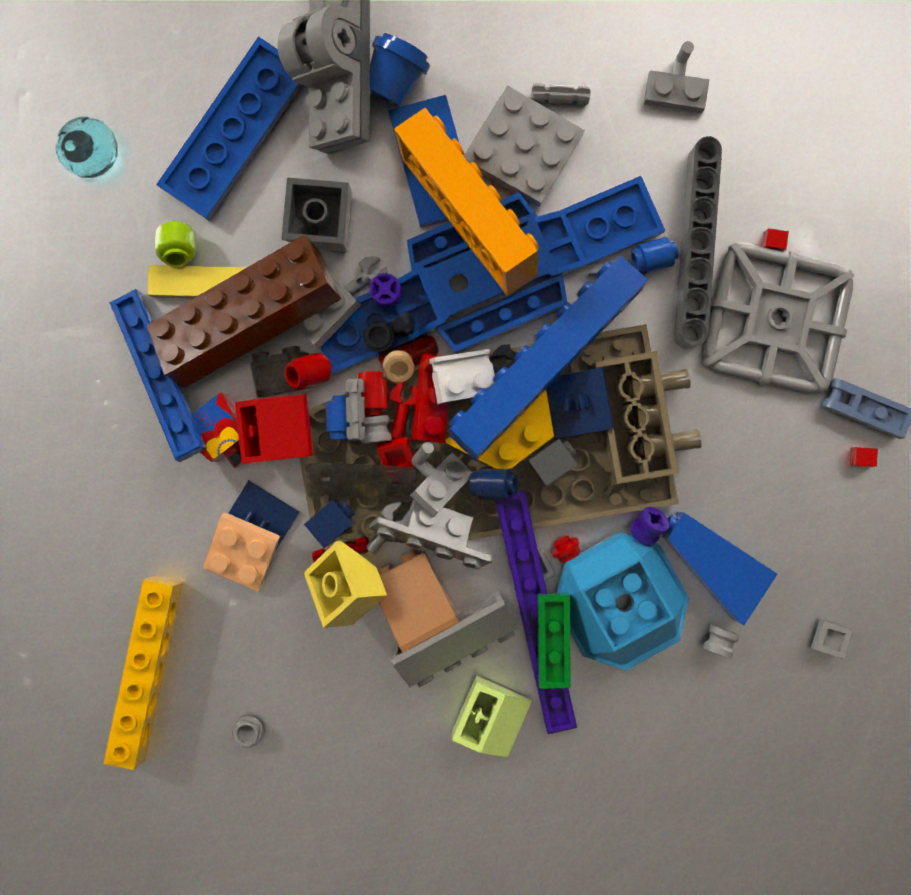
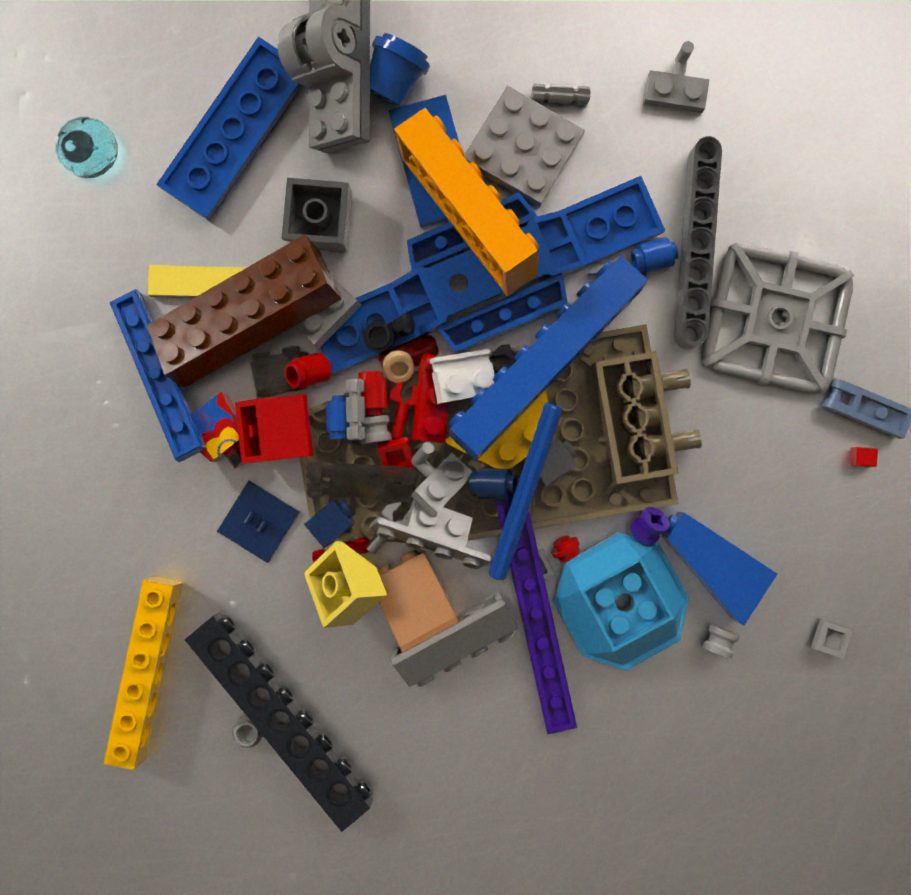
lime head [155,221,196,267] -> none
light nougat plate [203,512,281,592] -> none
light grey bar [344,257,388,296] -> none
dark purple wheel [369,273,403,308] -> none
yellowish green slope [452,675,532,757] -> none
green plate [537,593,571,689] -> none
dark blue piece [546,367,614,439] -> none
red piece [762,228,789,252] -> none
none -> black brick [184,612,373,832]
none -> blue axle [488,403,562,580]

